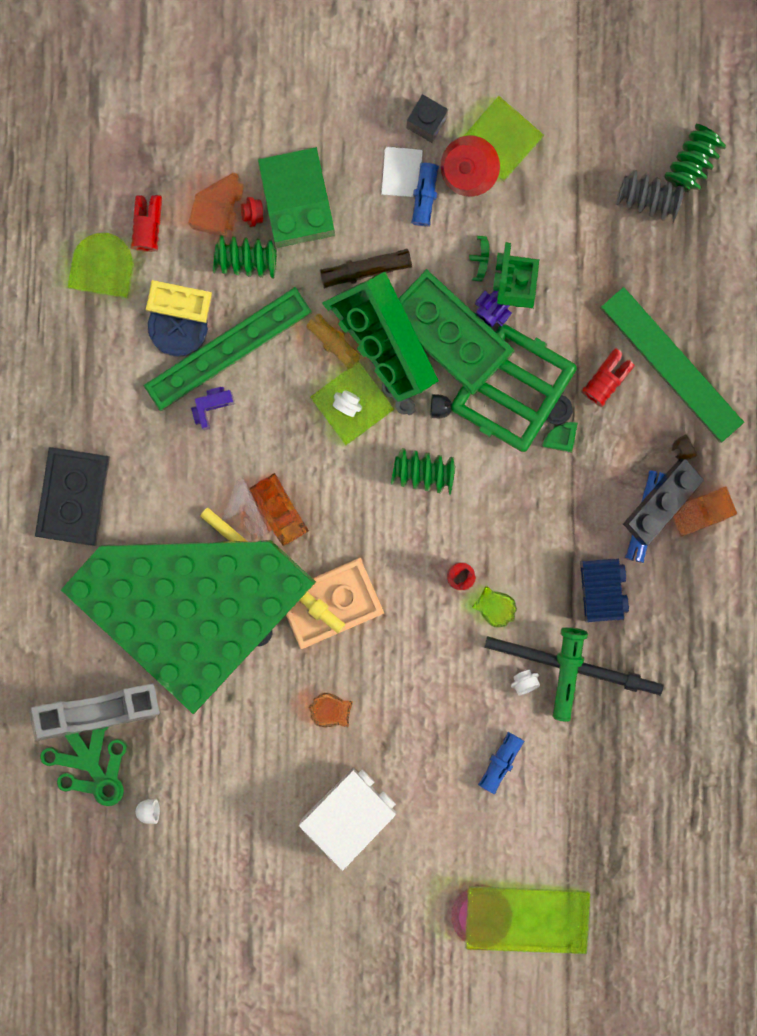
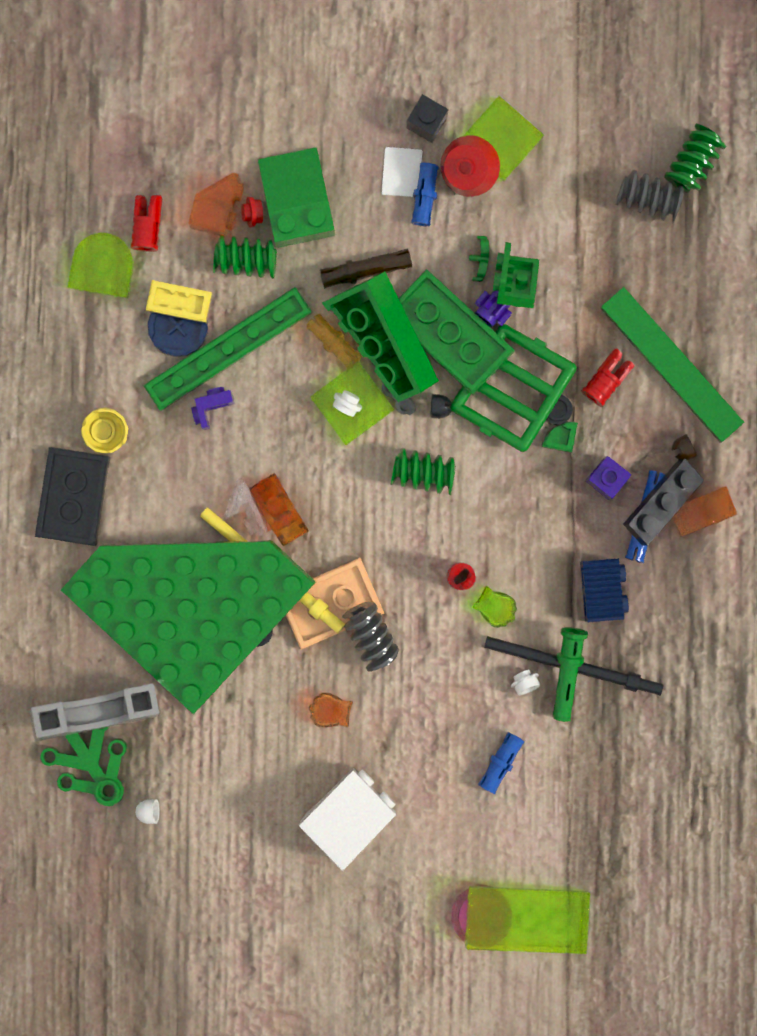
none -> light yellow hair [81,407,128,453]
none -> dark grey piece [342,602,399,672]
none -> dark purple brick [585,456,631,500]

